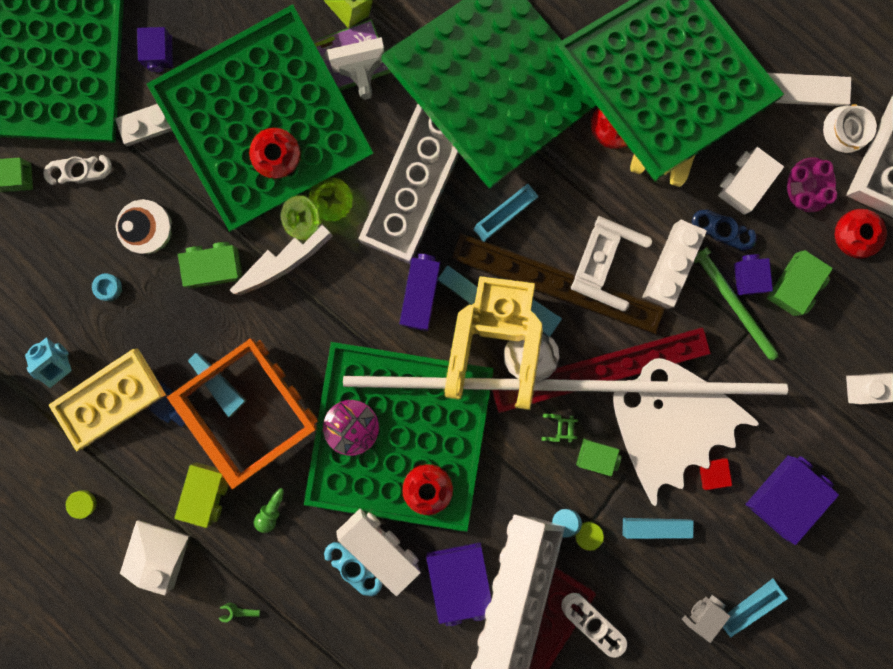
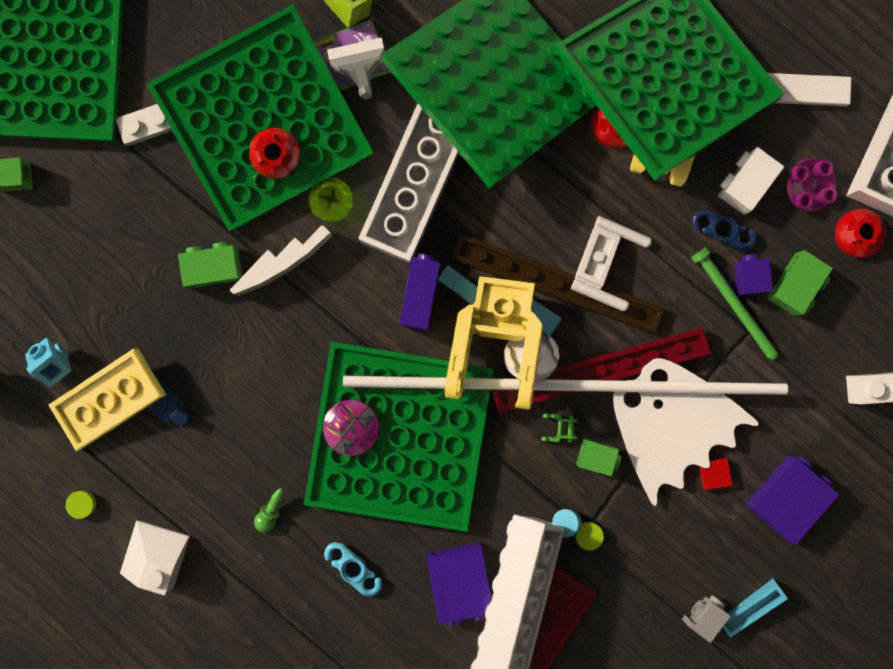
white piece [44,155,112,185] -> none
medium azure tile [92,273,122,301] -> none
tile [116,199,172,254] -> none
dark purple brick [137,27,173,72] -> none
orange window [167,338,318,489] -> none
lime brick [174,462,229,528] -> none
medium azure piece [188,353,247,417] -> none
bright green hand [219,603,260,622] -> none
clear neon green gear [281,196,322,240] -> none
white brick [336,509,420,596] -> none
red piece [403,464,453,515] -> none
medium azure piece [473,184,539,242] -> none
white beam [561,593,627,658] -> none
medium azure piece [623,518,693,539] -> none
white brick [642,220,707,309] -> none
white piece [823,104,877,153] -> none

